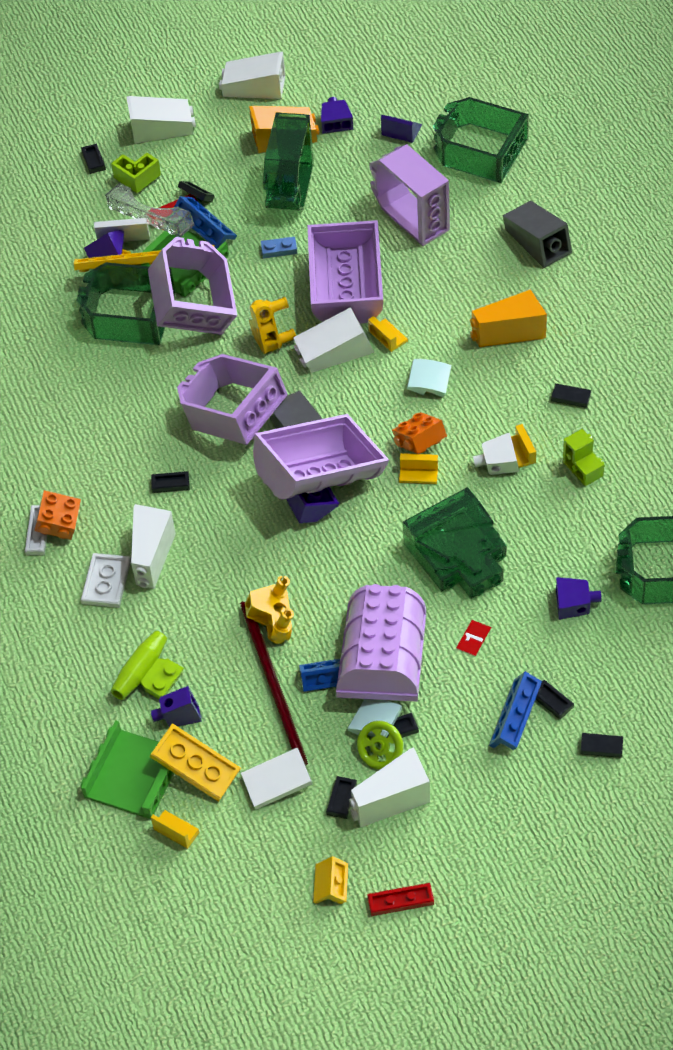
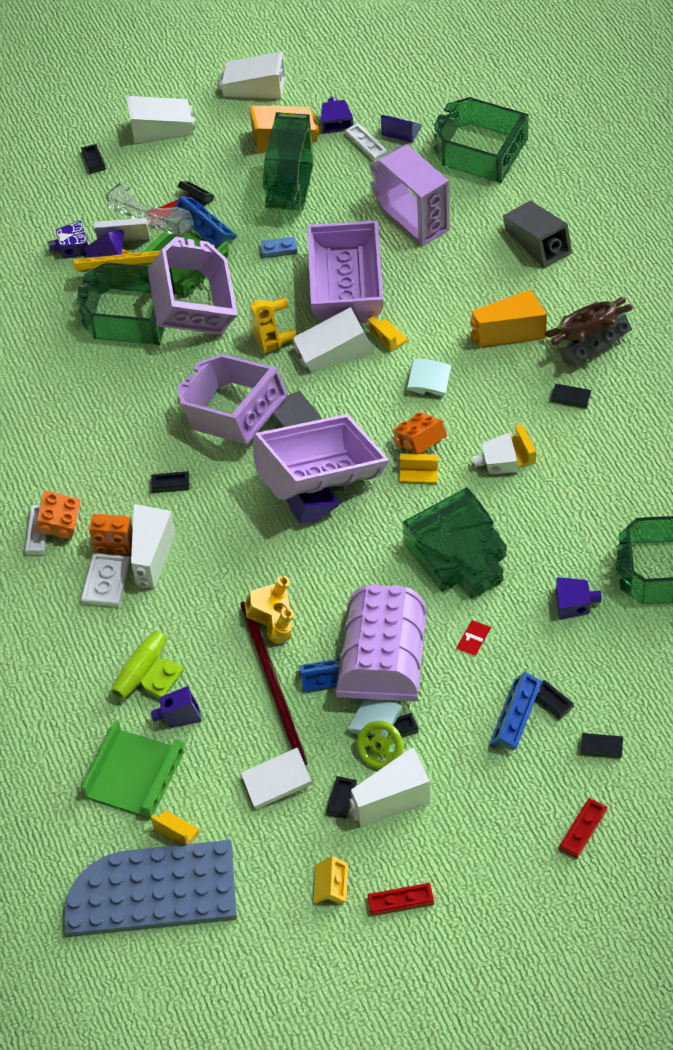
lime brick [111,153,161,193] -> none
yellow tile [150,723,241,802] -> none
lime brick [563,429,605,487] -> none
none -> dark purple torso [47,220,88,258]
none -> sand blue plate [65,840,237,937]
none -> orange brick [89,514,133,555]
none -> white tile [345,123,388,161]
none -> brick [545,297,633,365]
none -> red tile [559,798,608,859]

